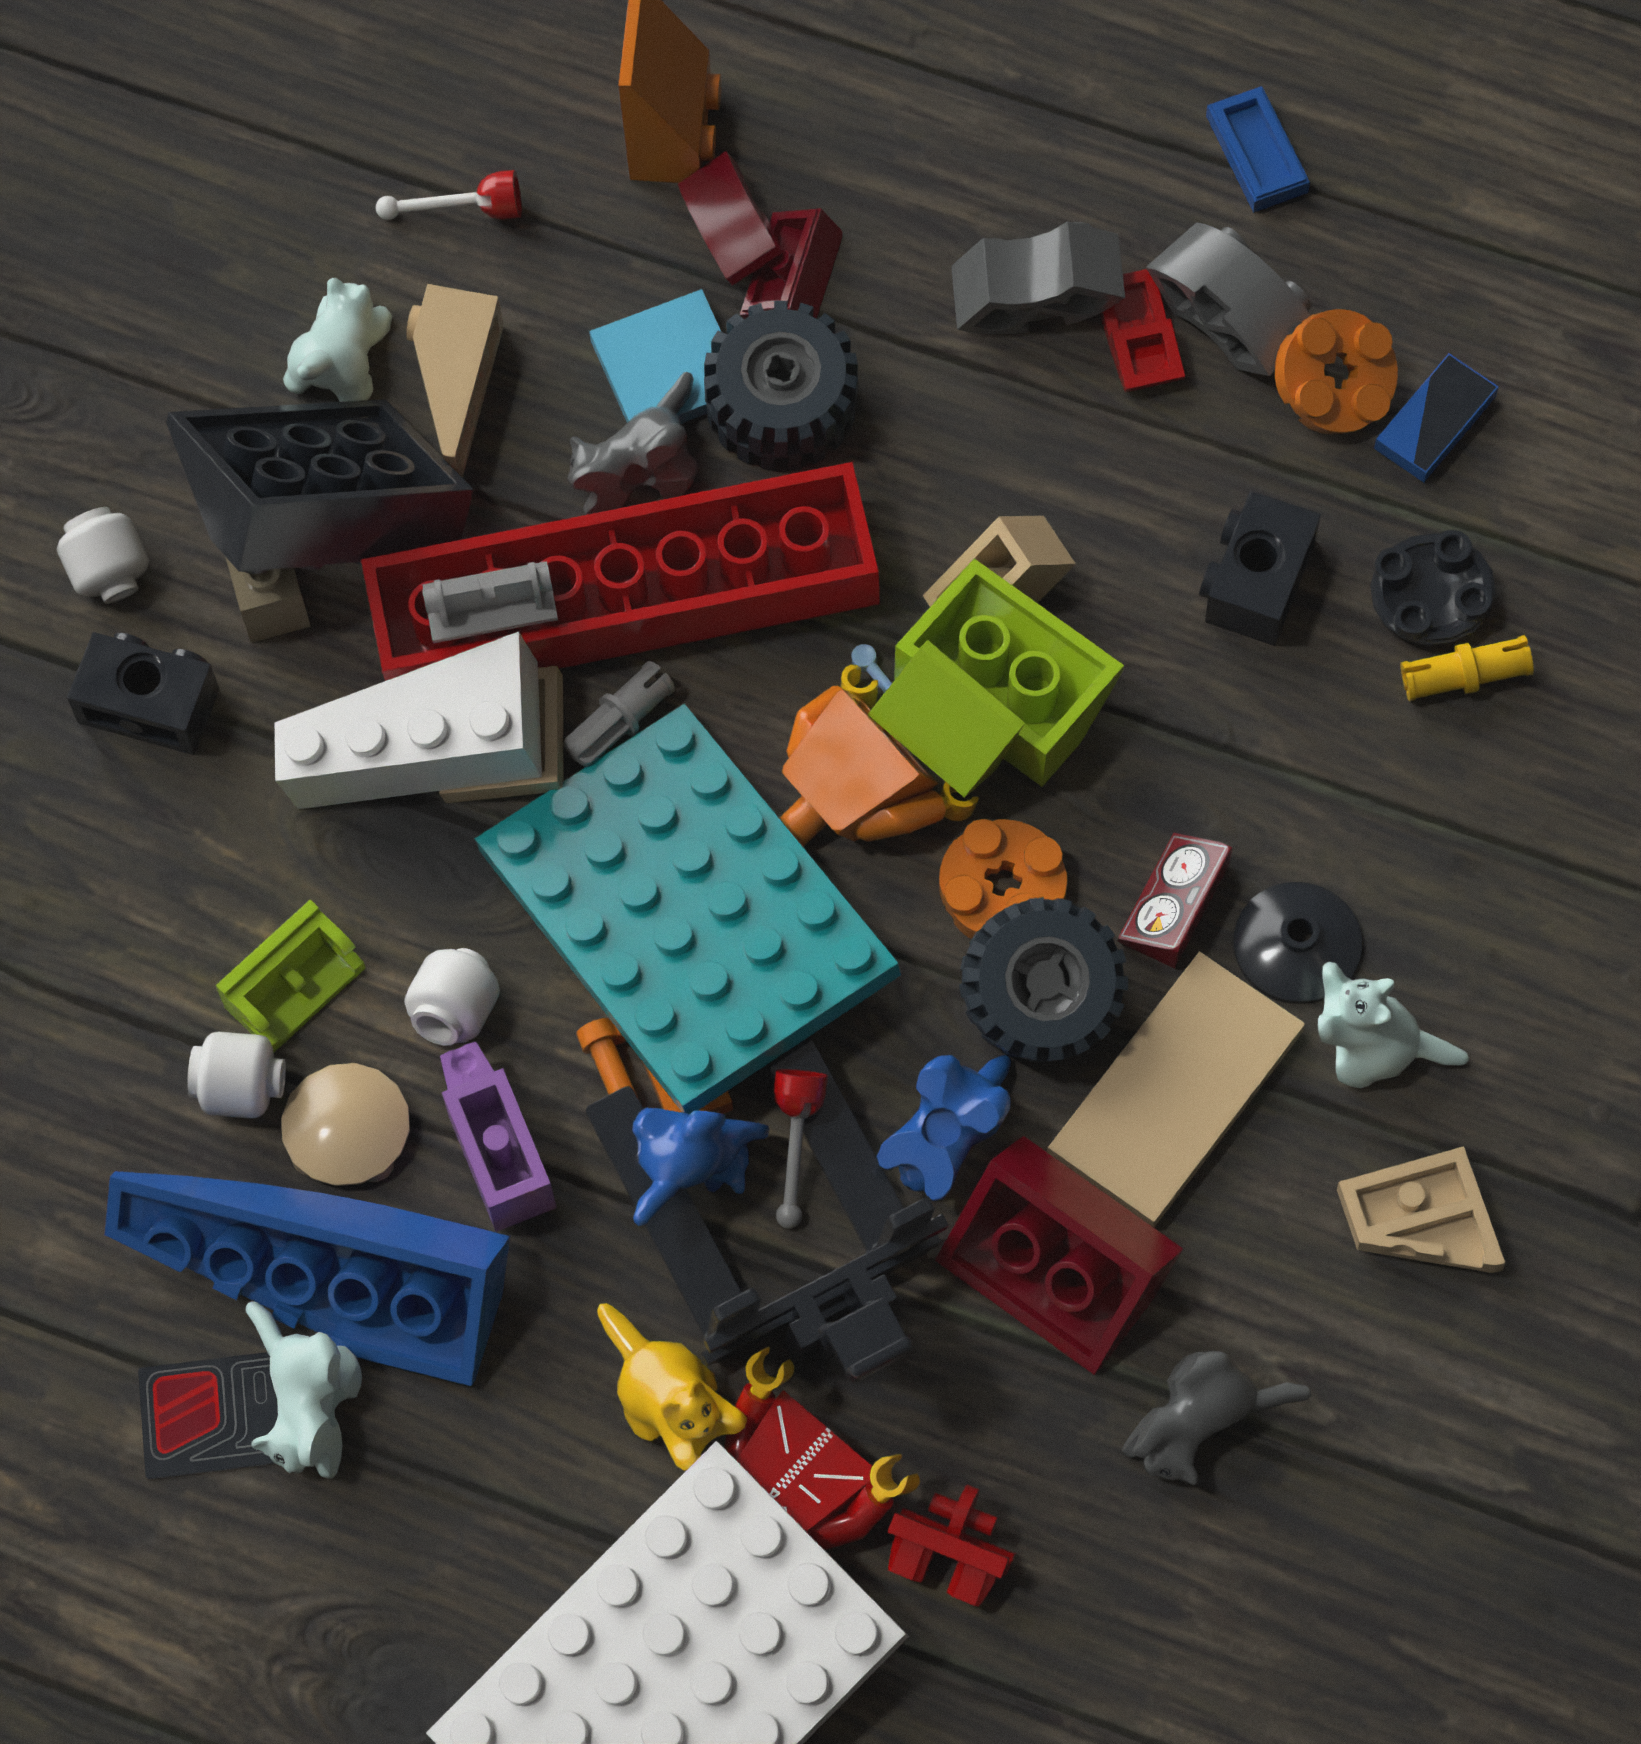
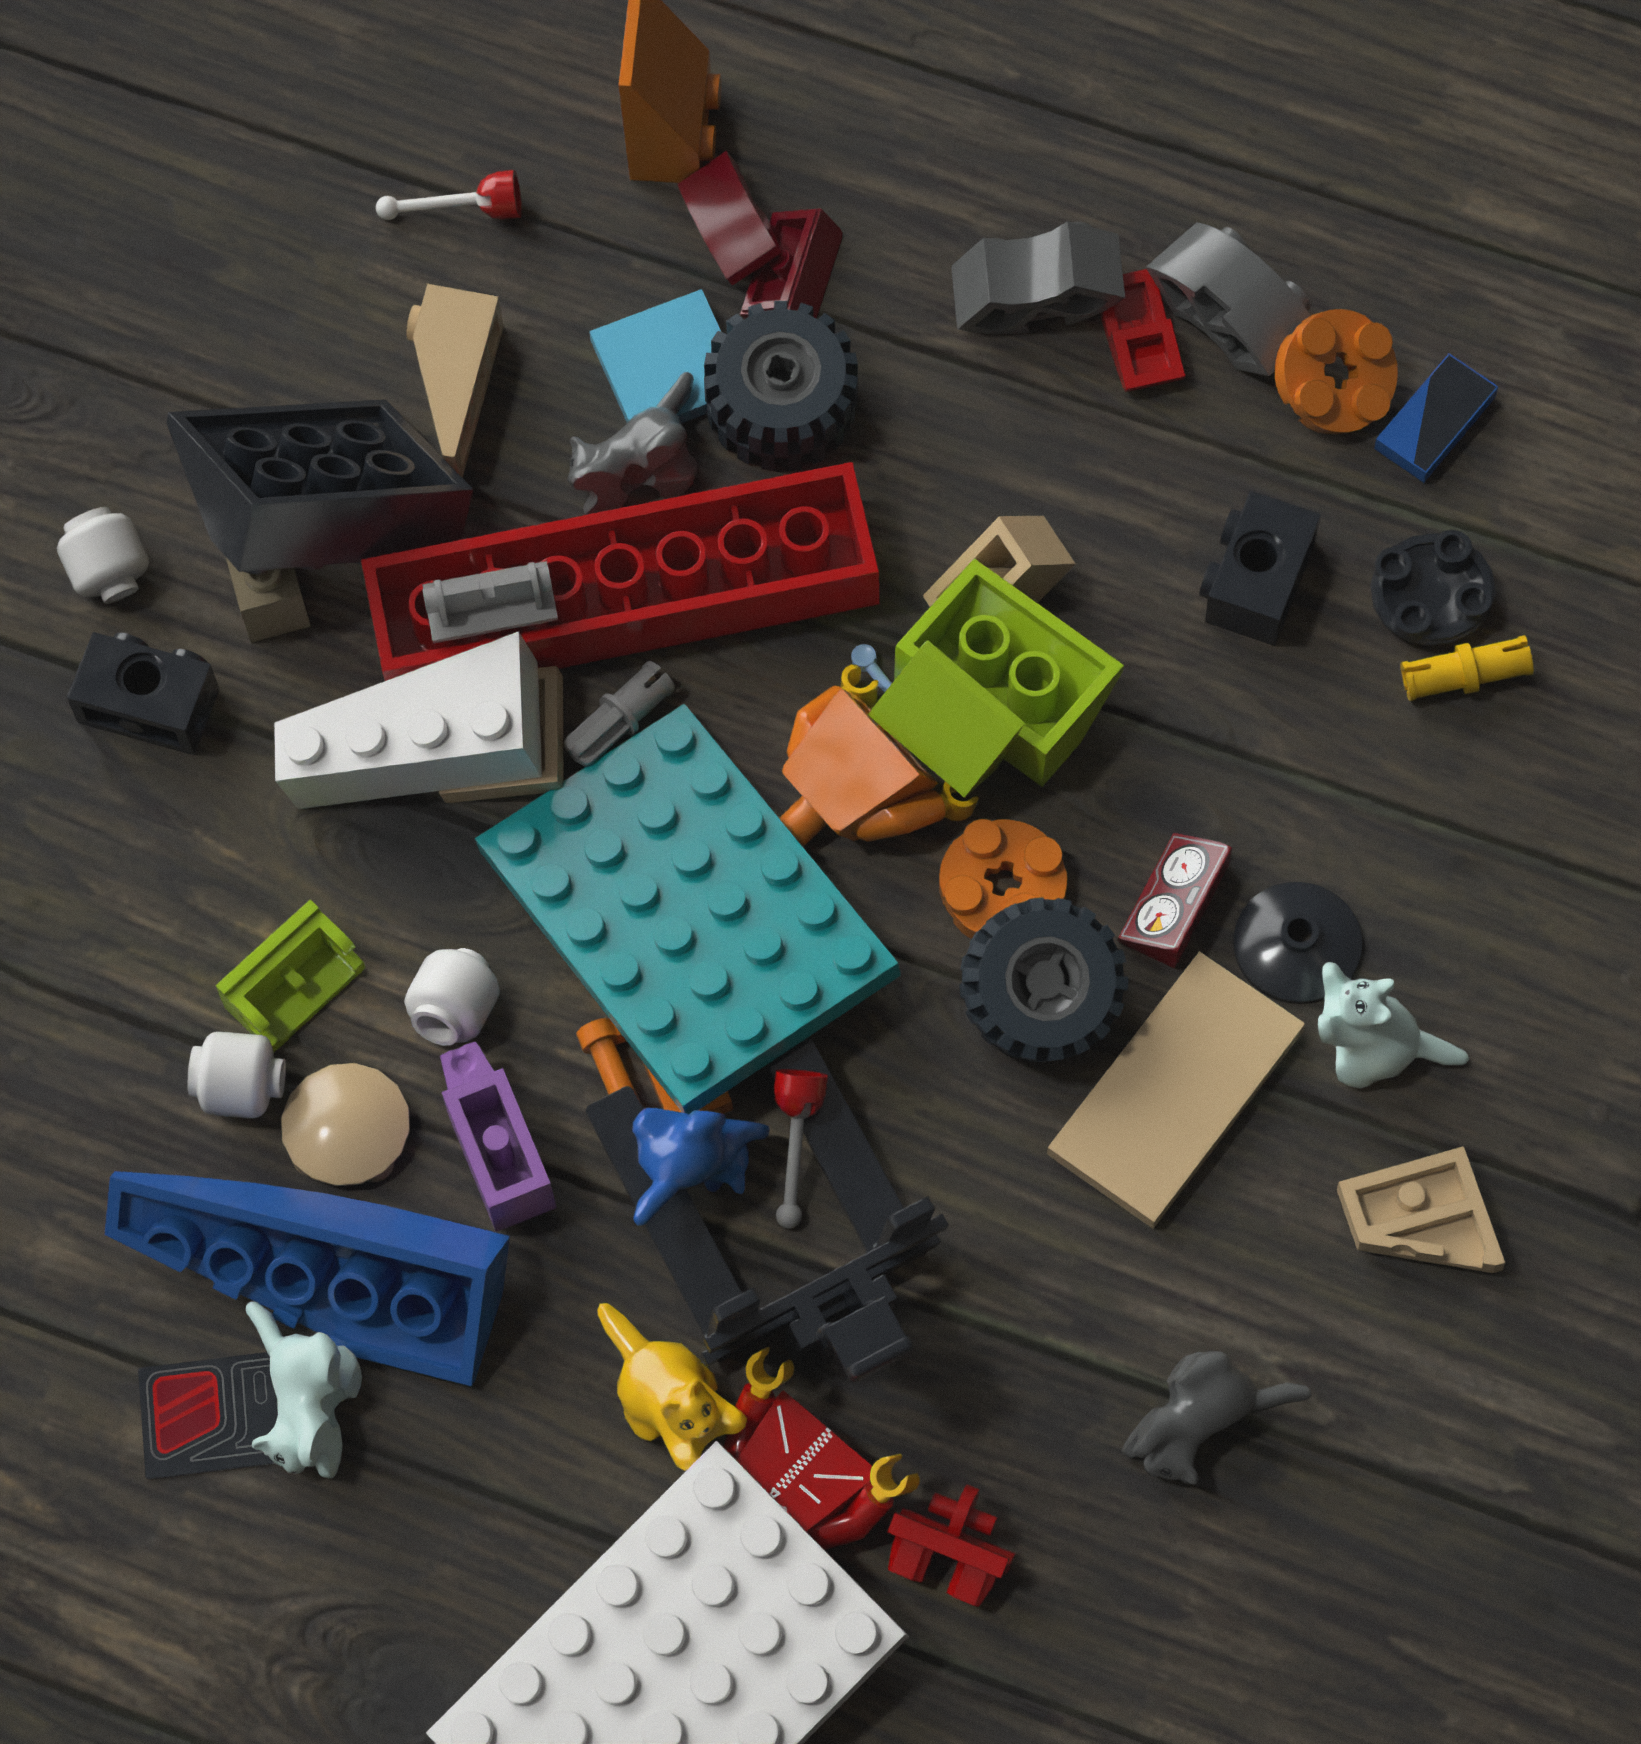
light aqua animal [283,278,393,402] -> none
blue animal [876,1055,1011,1201] -> none
dark red slope [935,1136,1183,1375] -> none
blue tile [1206,86,1310,213] -> none

